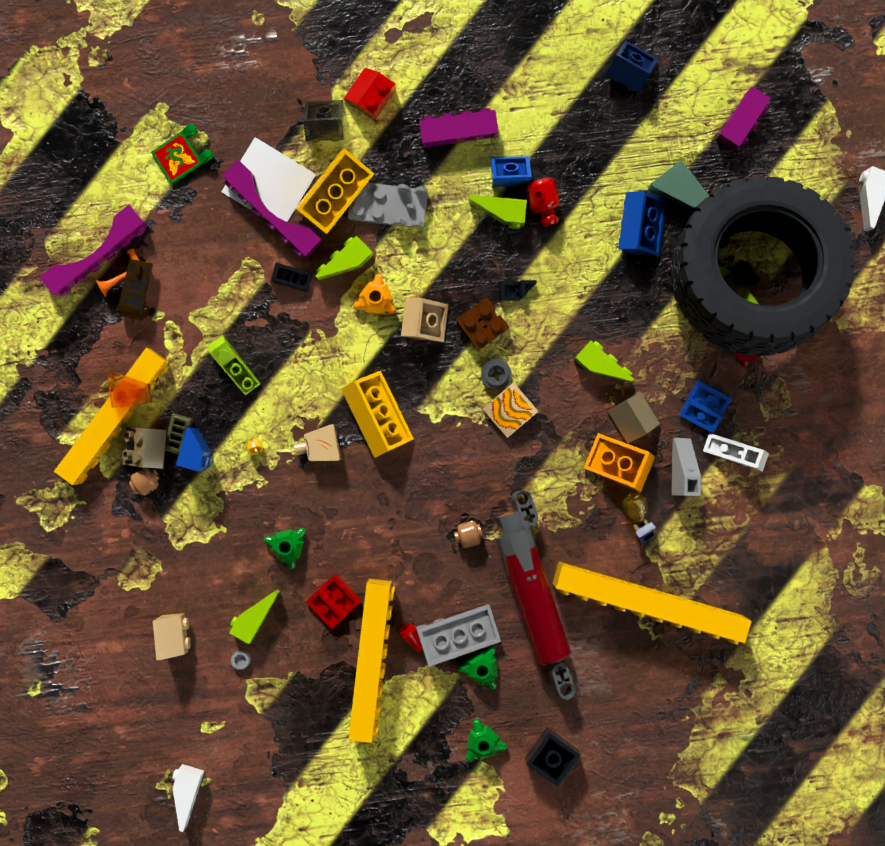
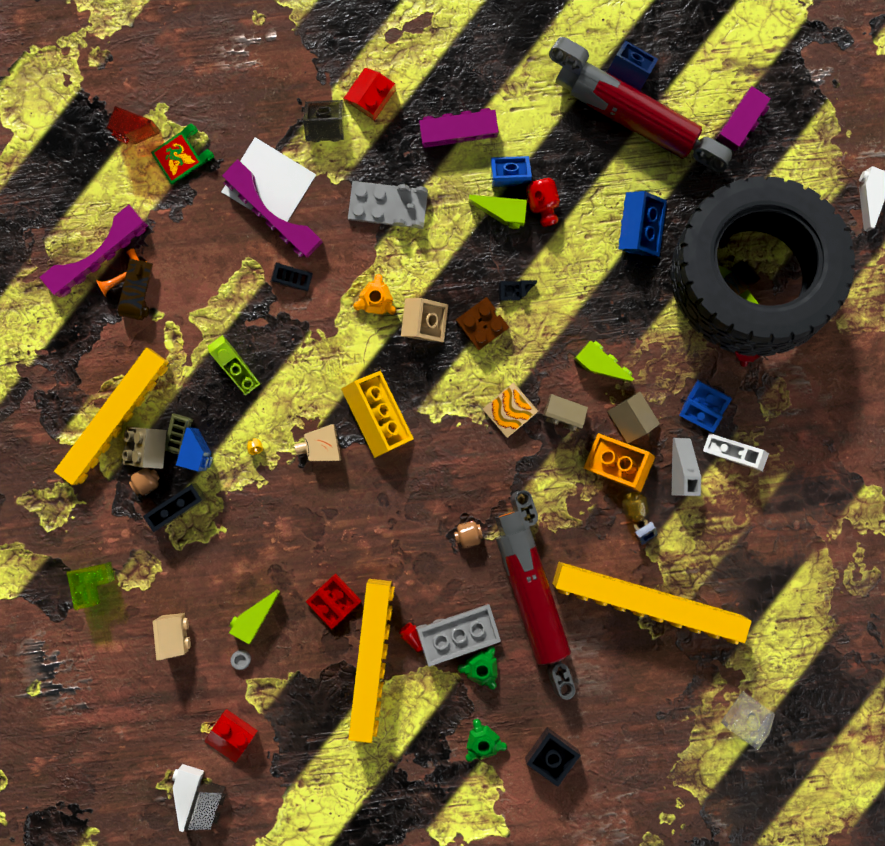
clear orange wing [107,371,152,408] -> none
green rock [263,528,306,570] -> none
yellow slope [294,148,374,234] -> none
lime slope [315,236,374,280] -> none
dark grey gear [481,359,512,390] -> none
sand green slope [648,160,709,212] -> none
none -> clear neon green brick [67,562,115,610]
none -> clear red slope [107,106,161,145]
none -> black brick [143,483,207,532]
none -> clear smoke slope [184,780,227,830]
none -> red slope [204,709,258,763]
none -> dark tan slope [542,394,588,431]
none -> piece [549,37,732,172]
none -> clear slope [721,691,775,750]

